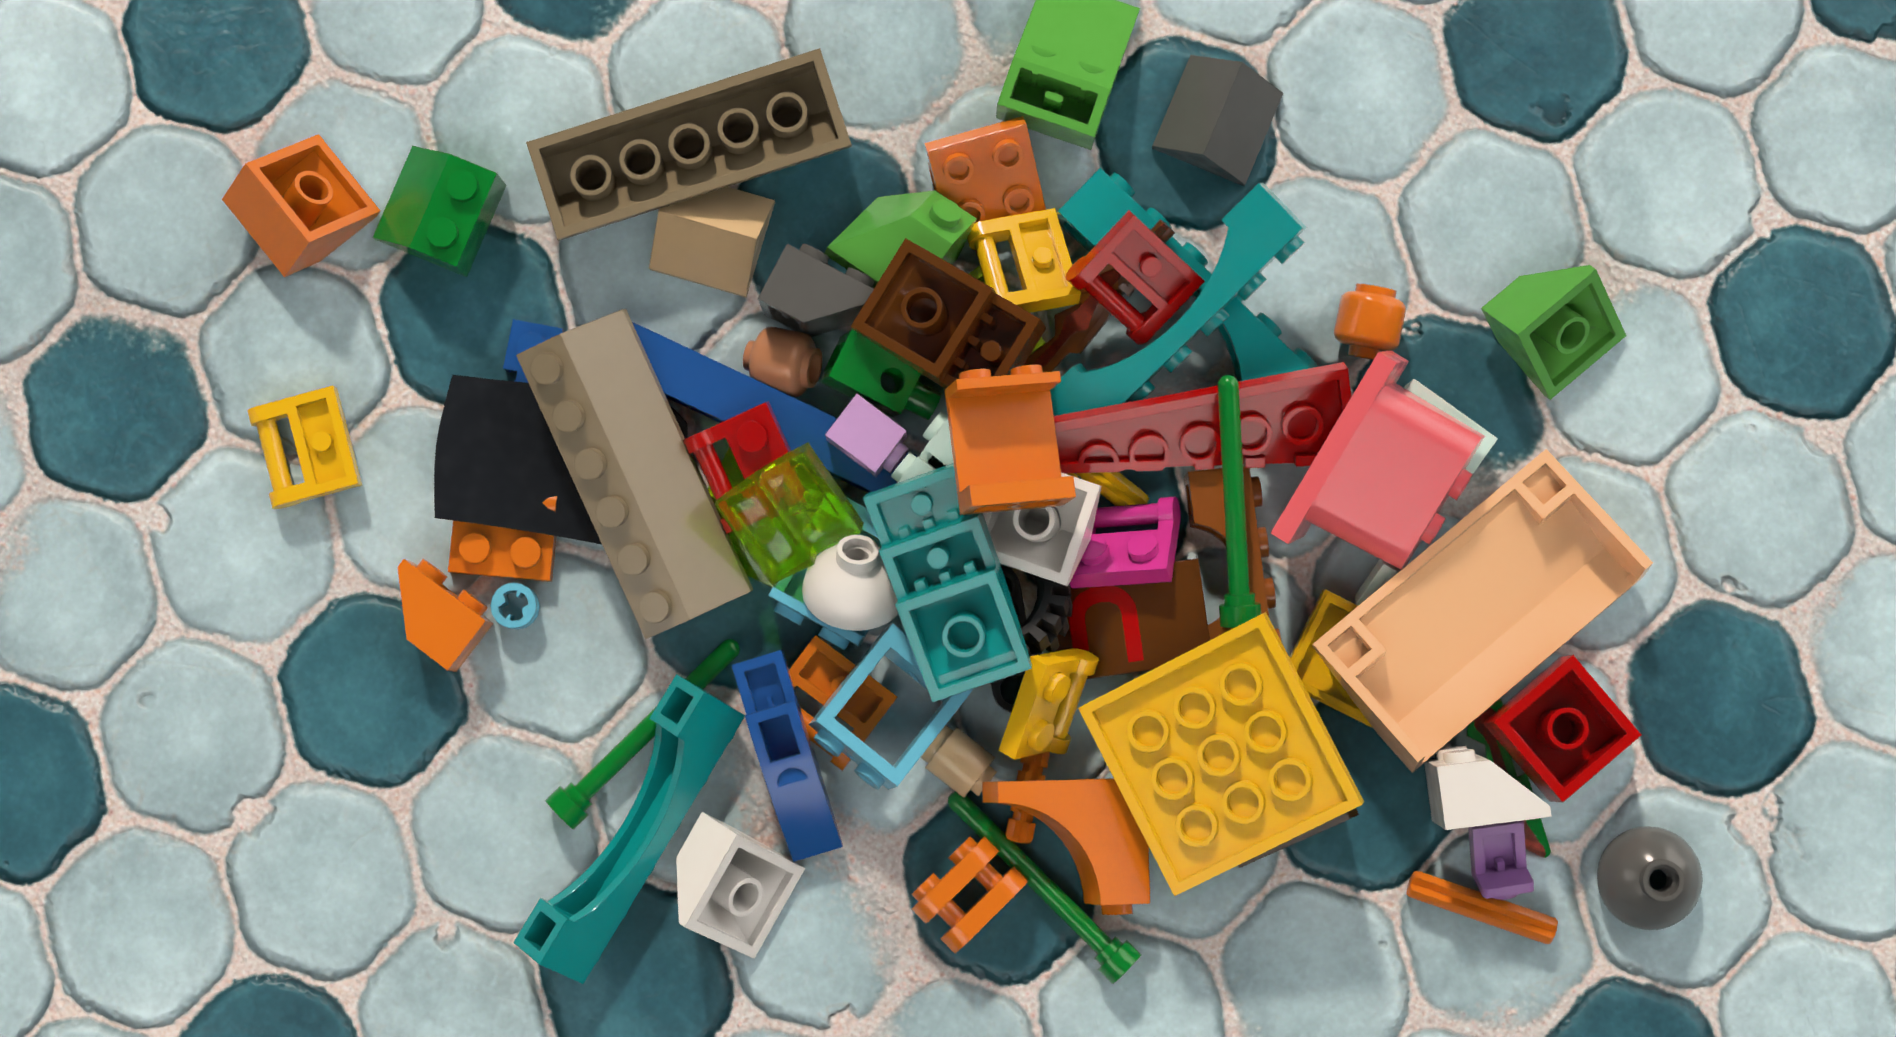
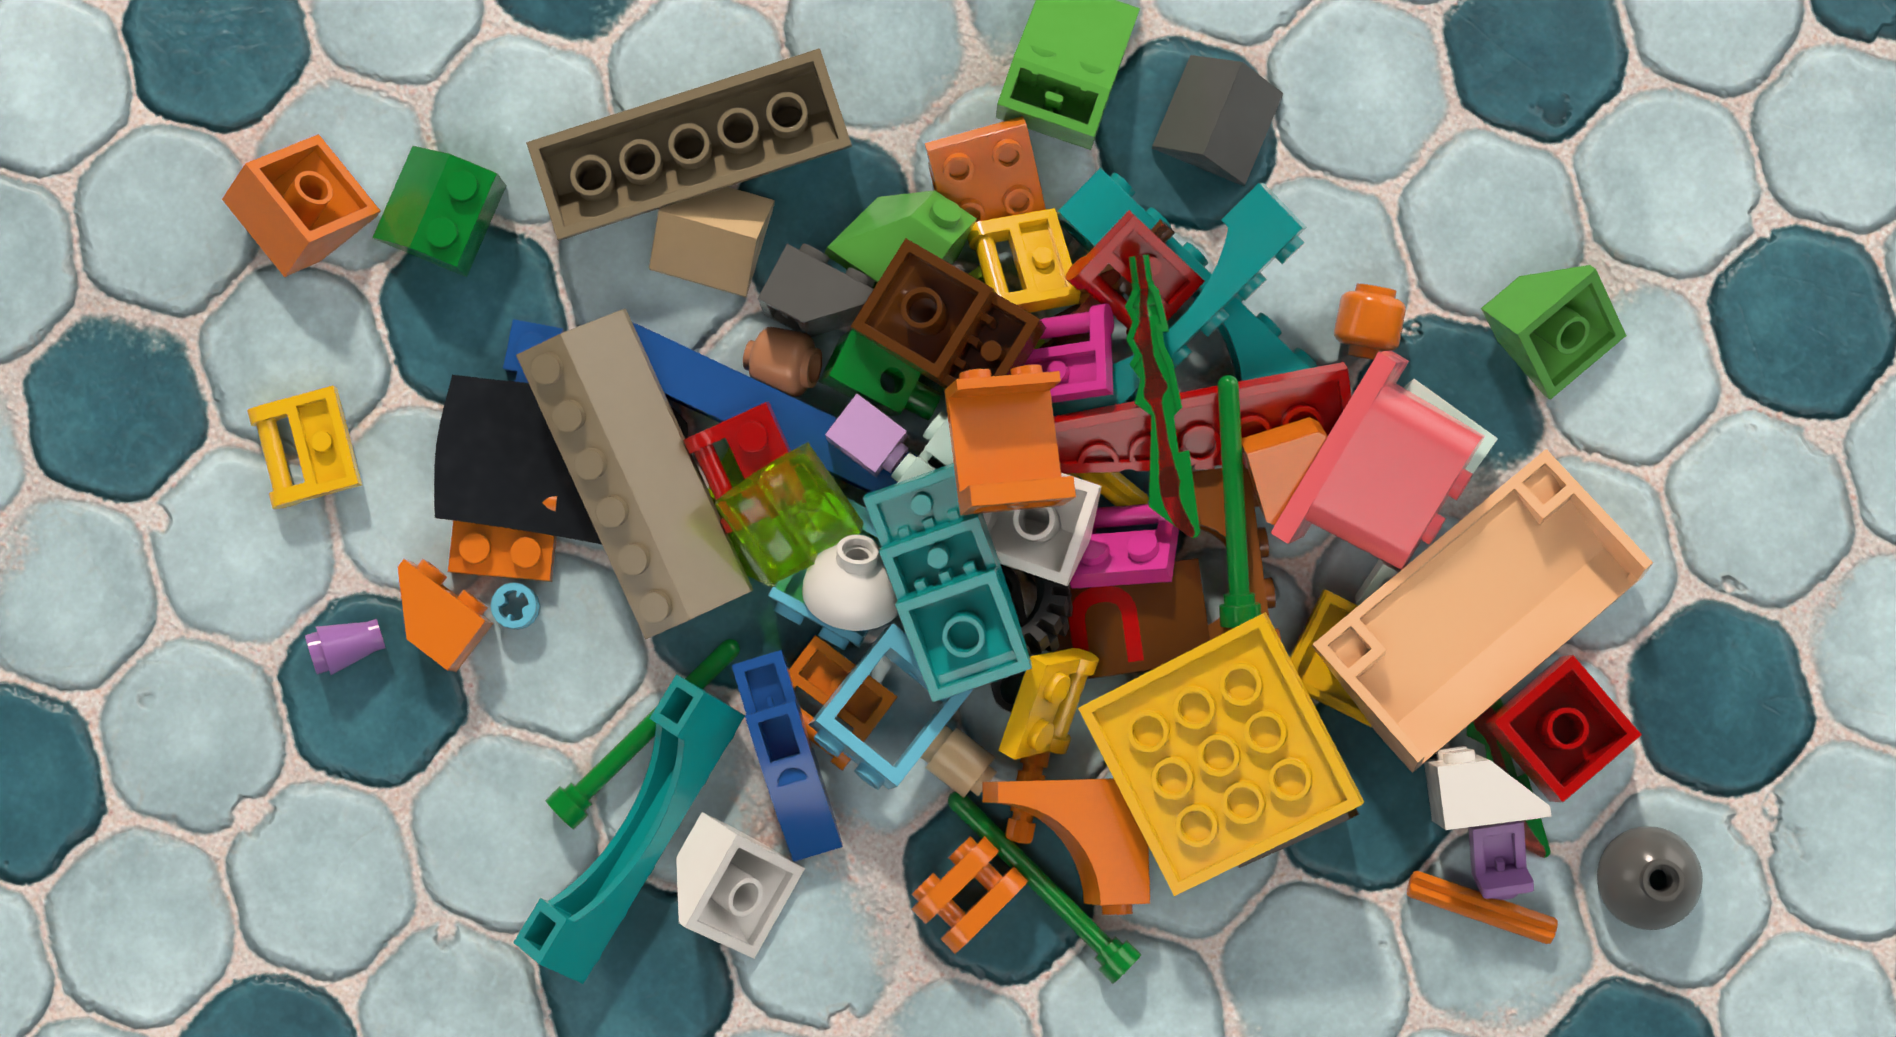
none -> medium lavender cone [305,619,386,675]
none -> dark pink plate [1024,303,1114,403]
none -> green sword [1125,255,1200,538]
none -> orange slope [1242,417,1328,526]

